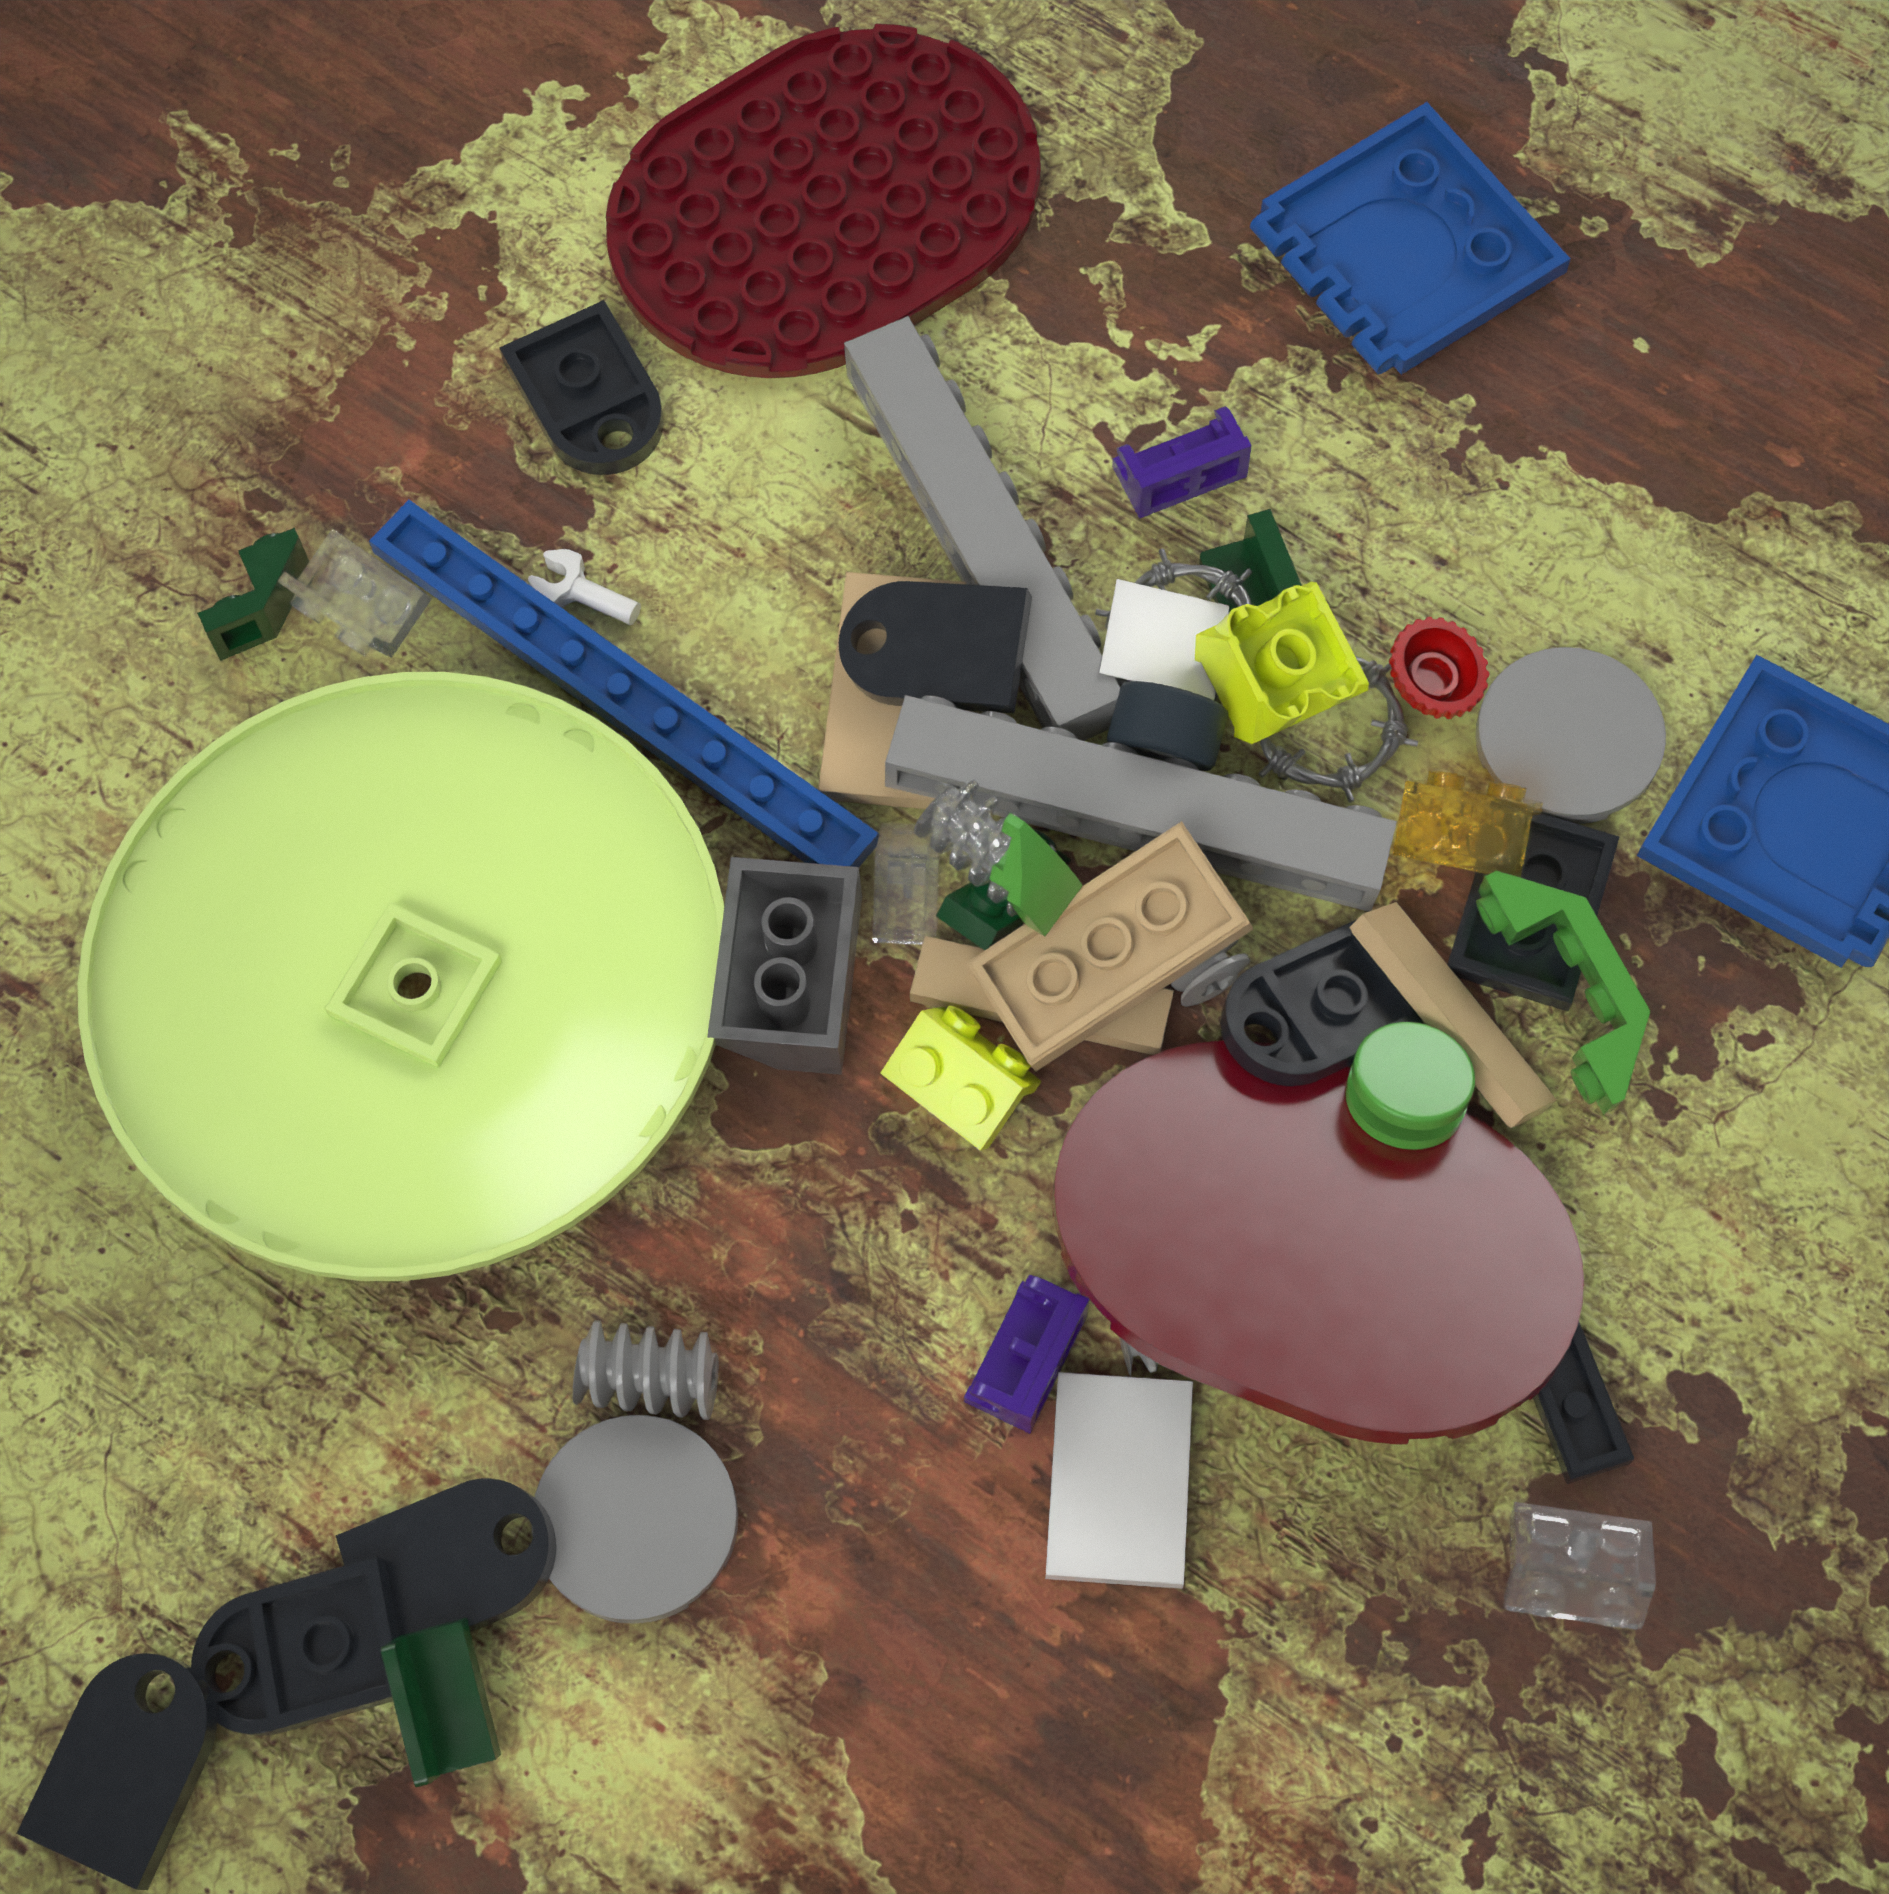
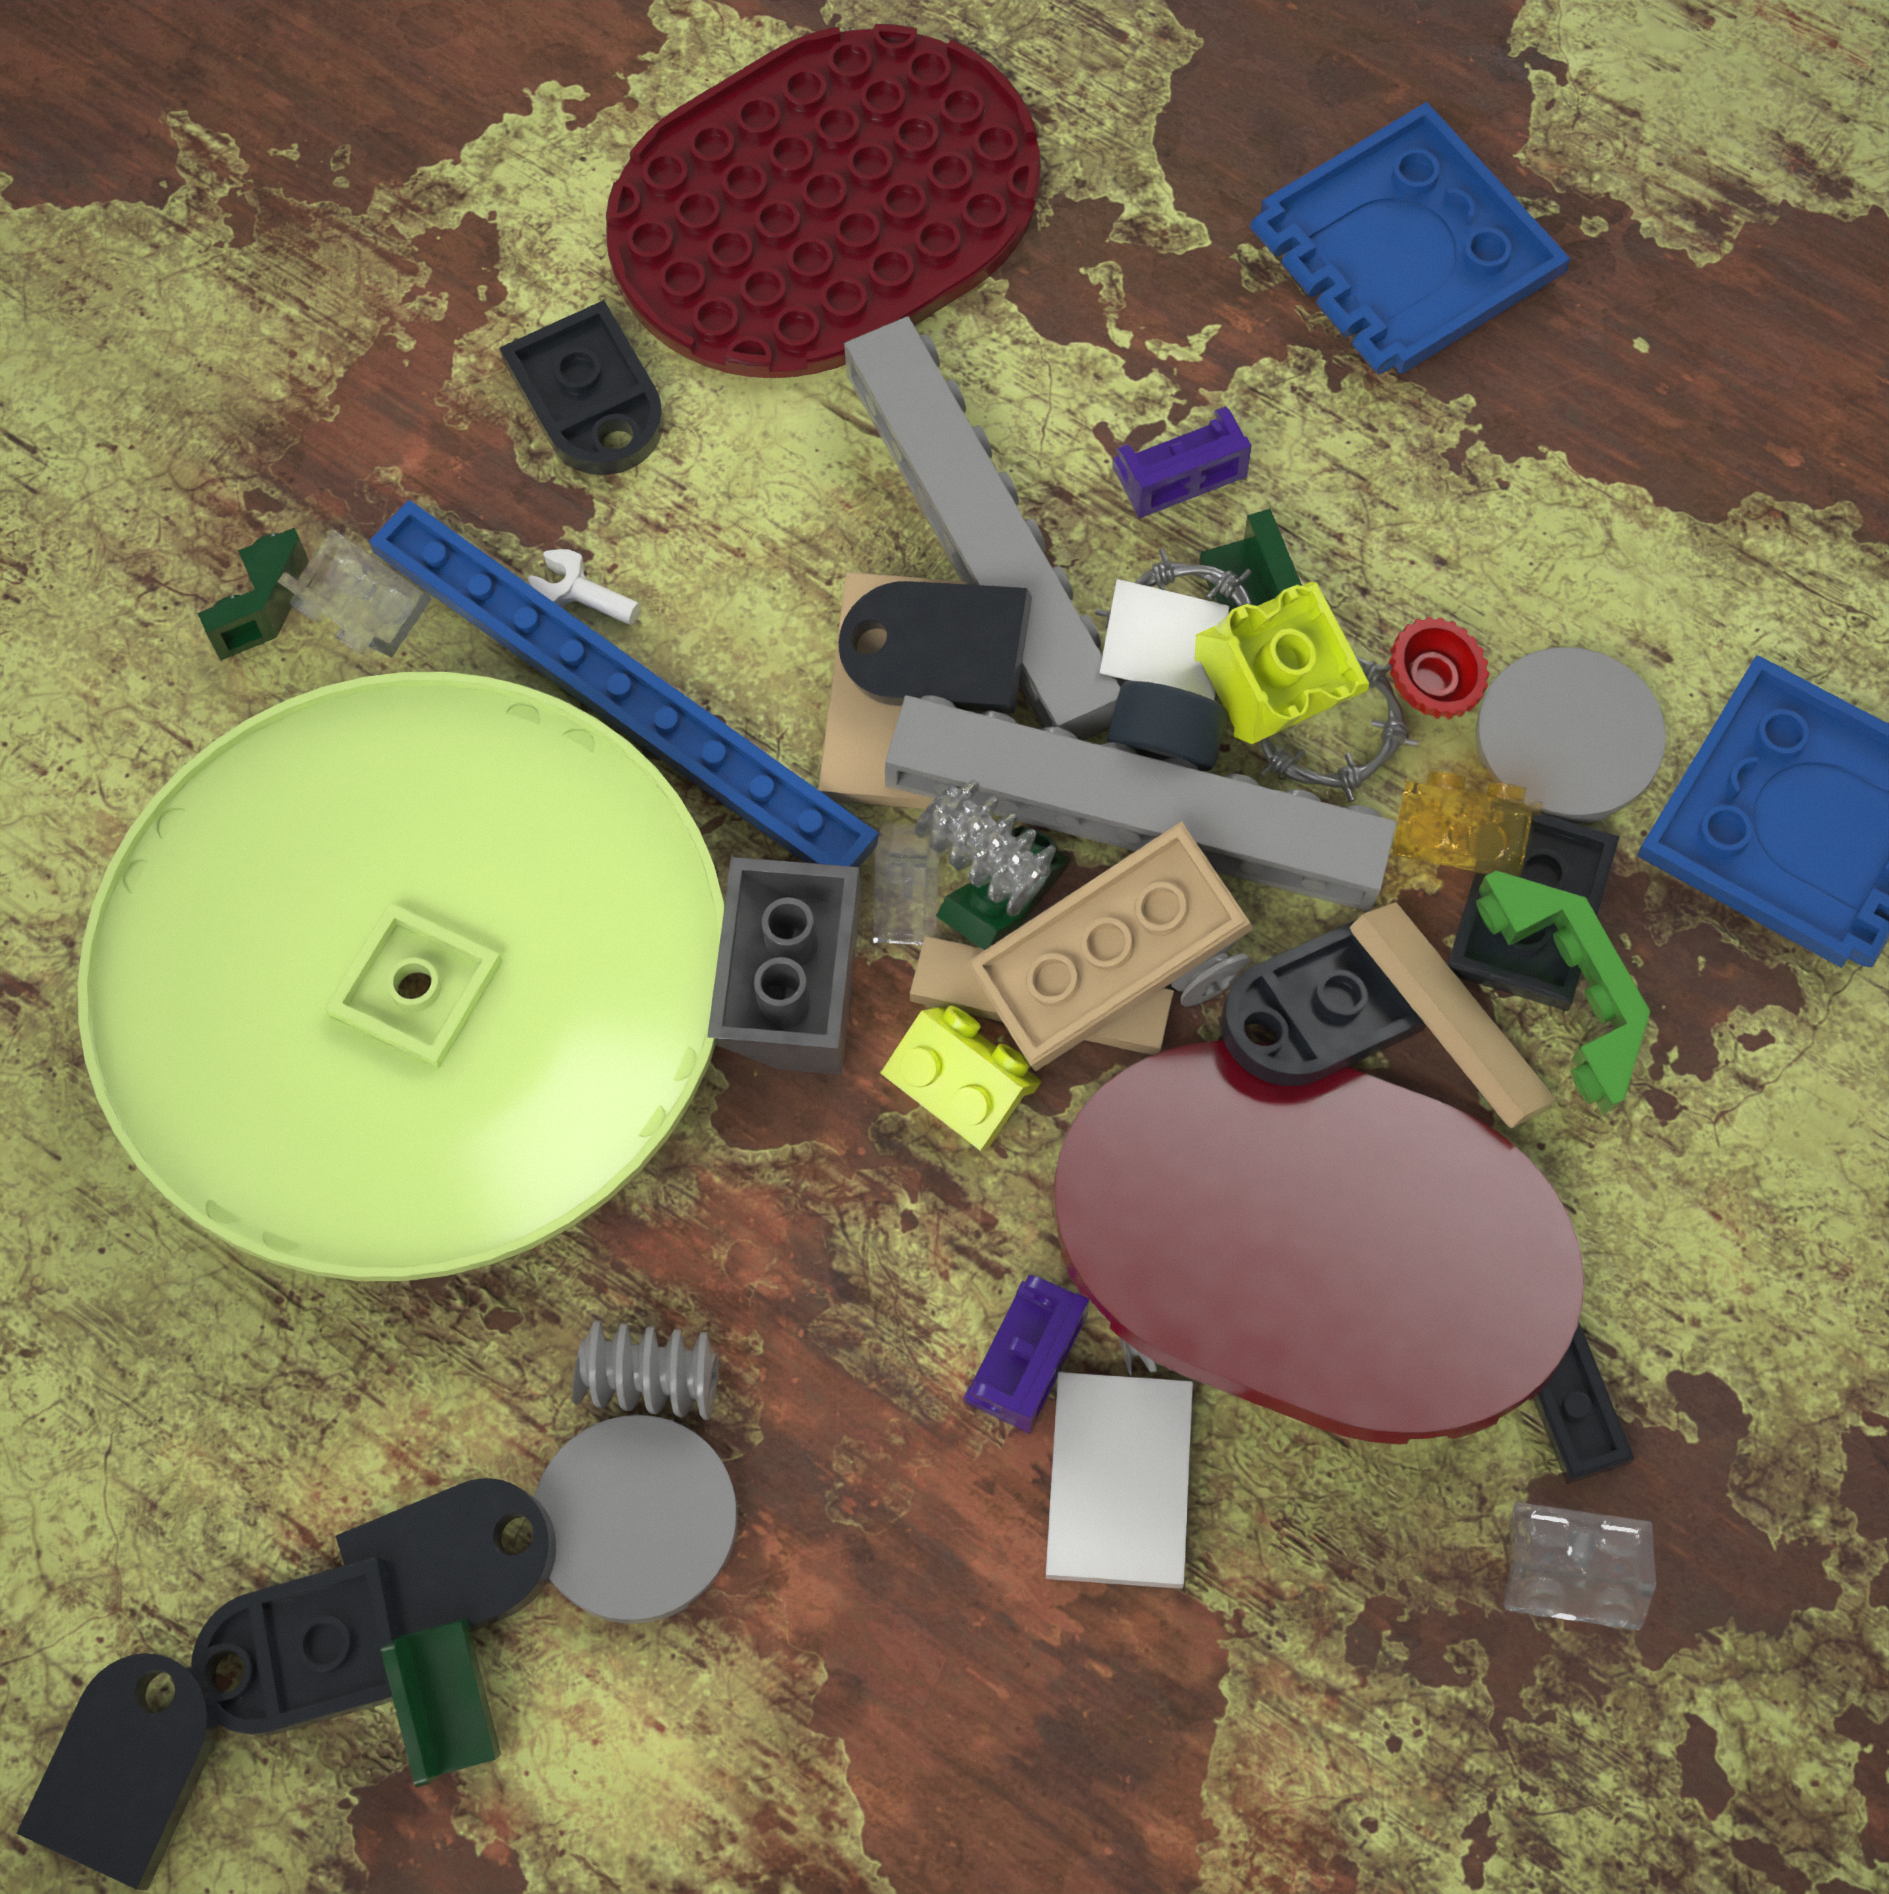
bright green slope [989,813,1083,937] -> none
head [1346,1022,1475,1150] -> none

